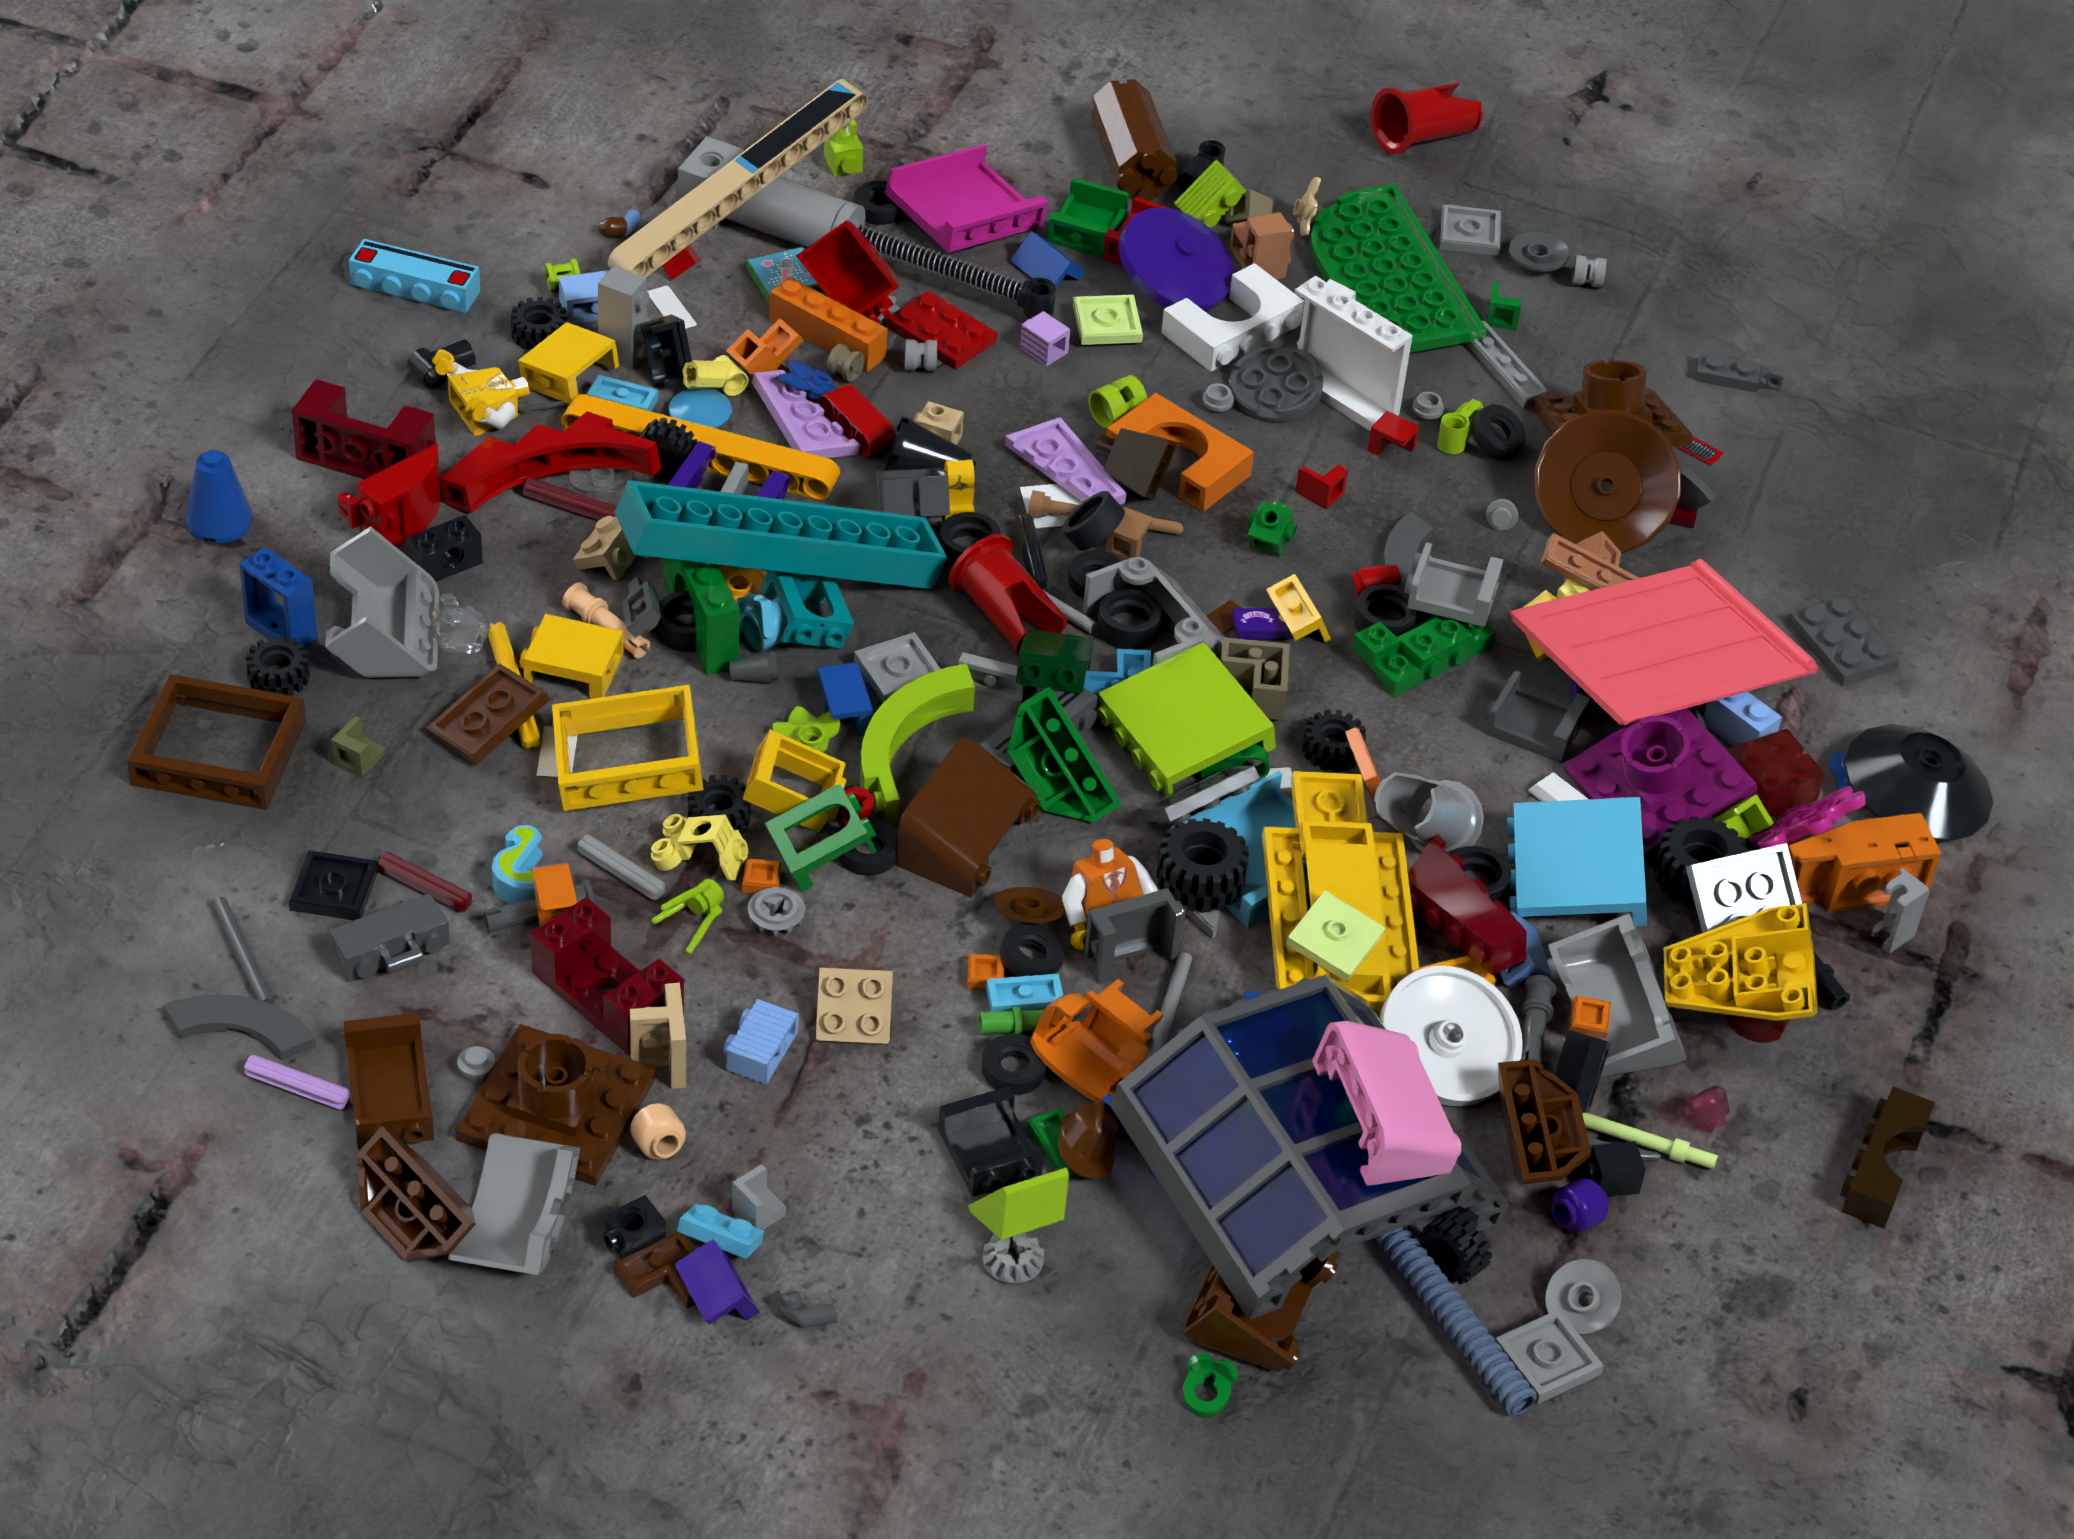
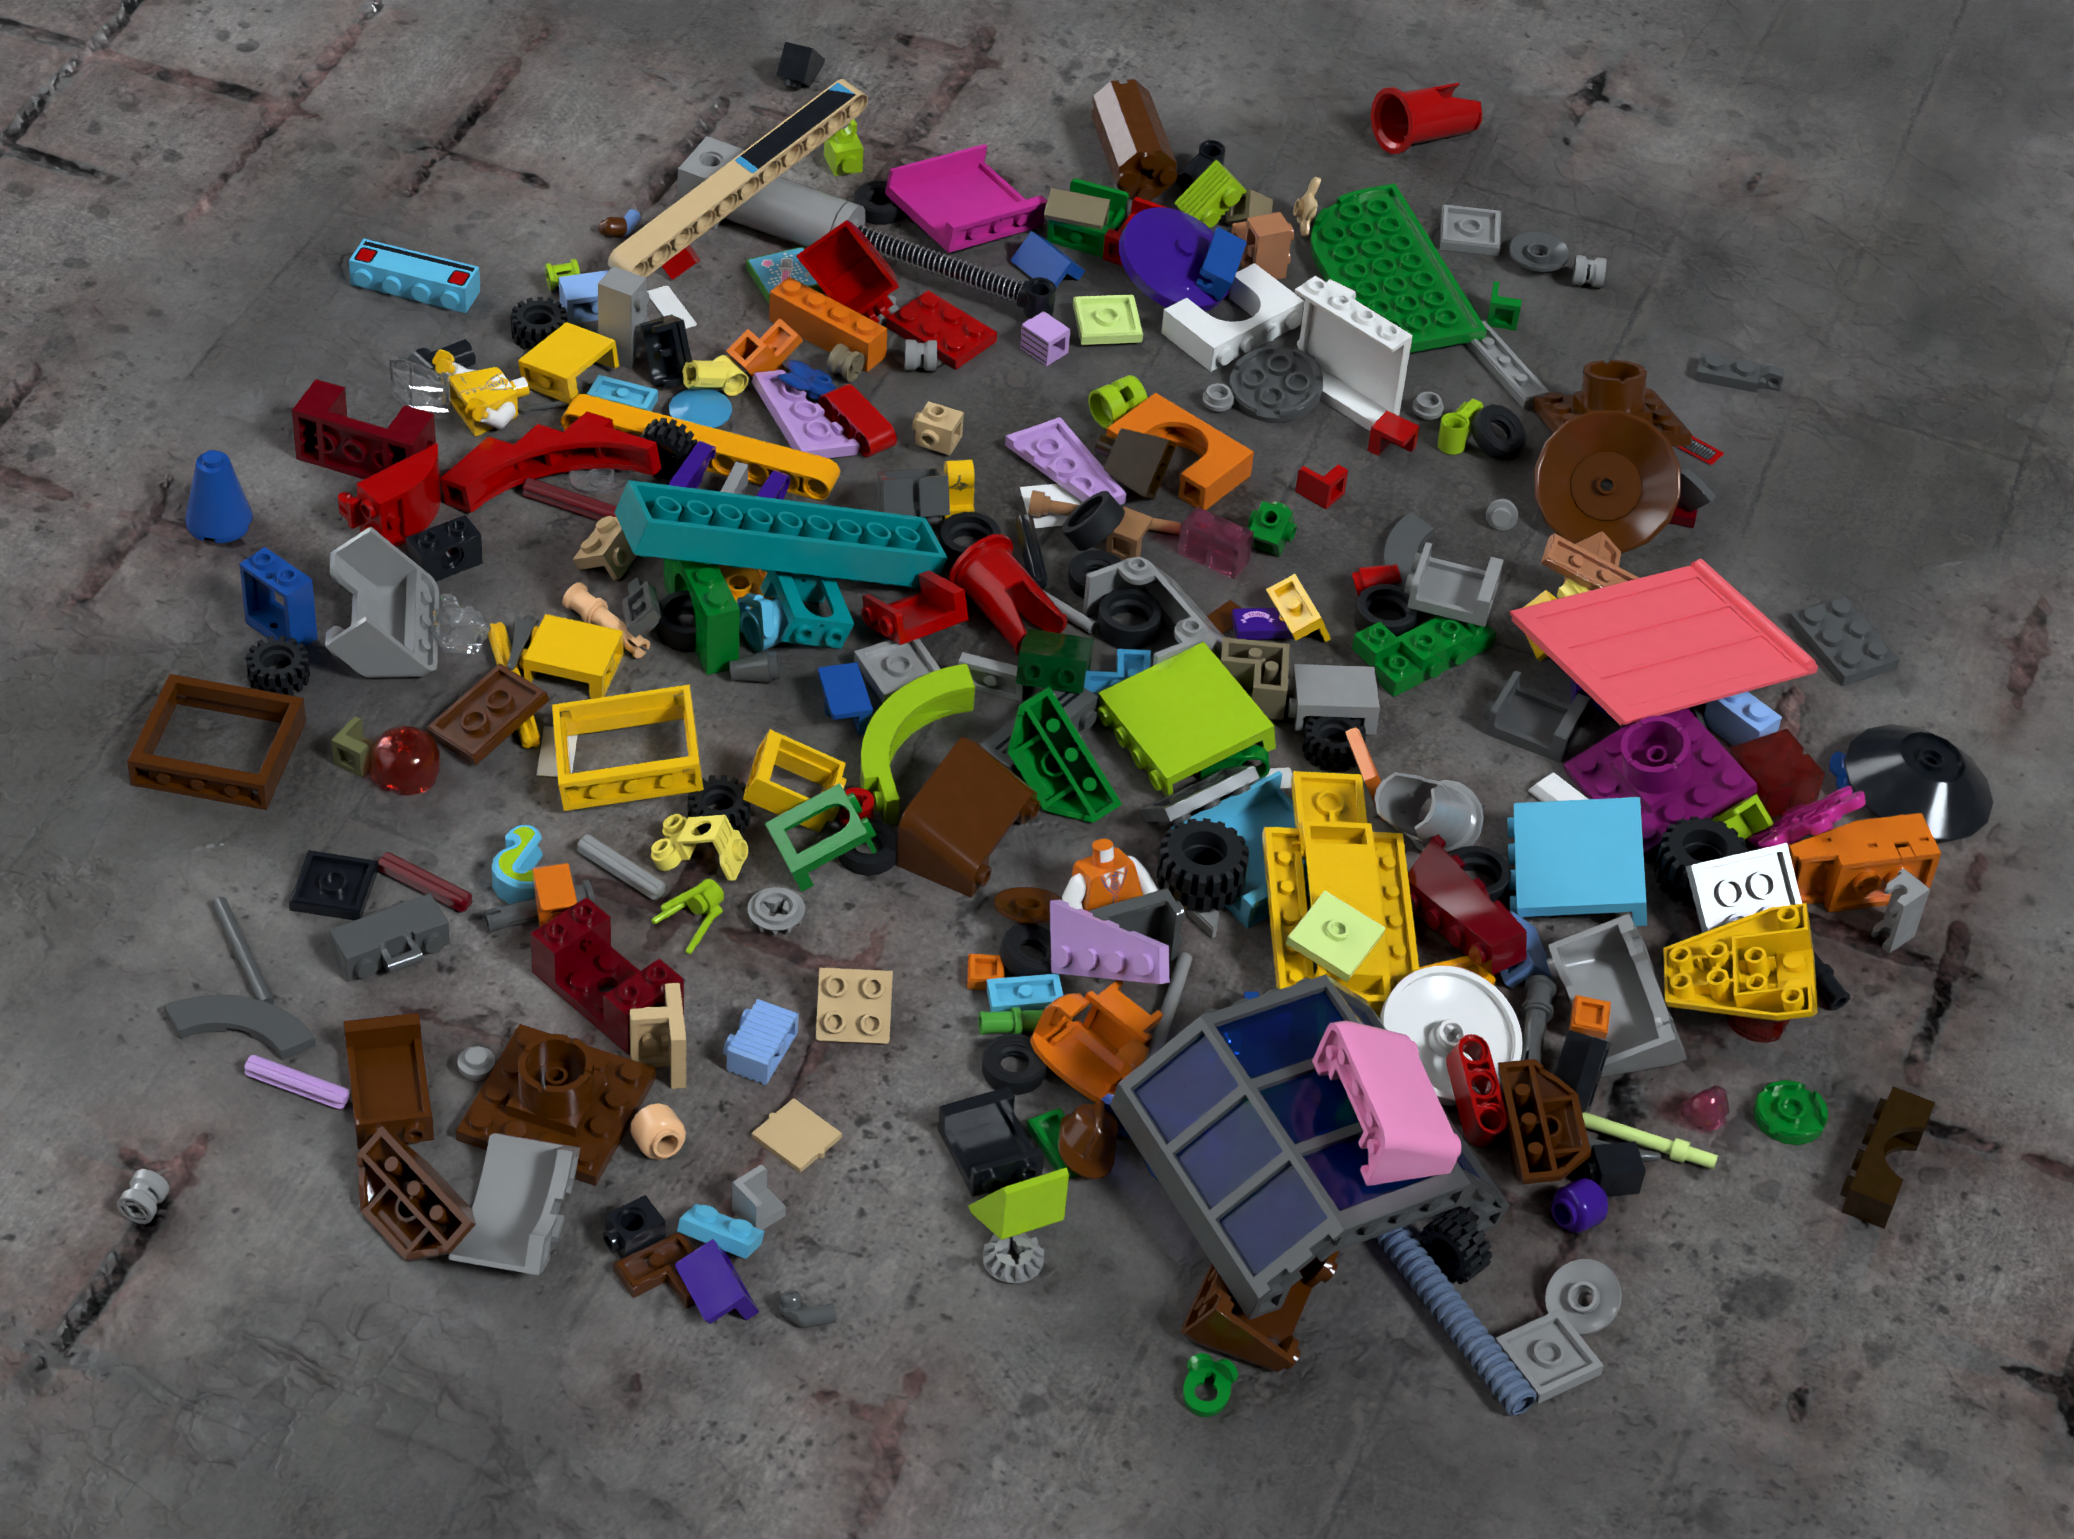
orange tile [742,858,782,894] -> none
lime plate [772,706,840,753] -> none
black cone [885,416,976,471] -> none
none -> light grey wheel [117,1169,169,1224]
none -> clear red cylinder [370,725,441,796]
none -> clear slope [389,356,451,413]
none -> dark grey piece [507,615,539,670]
none -> tan piece [751,1098,842,1173]
none -> black slope [776,42,825,90]
none -> red panel [861,570,969,645]
none -> dark tan panel [1044,188,1110,230]
none -> lavender wing [1050,899,1170,984]
none -> clear pink piece [1178,507,1254,579]
none -> blue hinge [1196,227,1247,301]
none -> light grey panel [1286,664,1380,735]
none -> red beam [1446,1034,1508,1148]
none -> green tile [1753,1080,1828,1145]

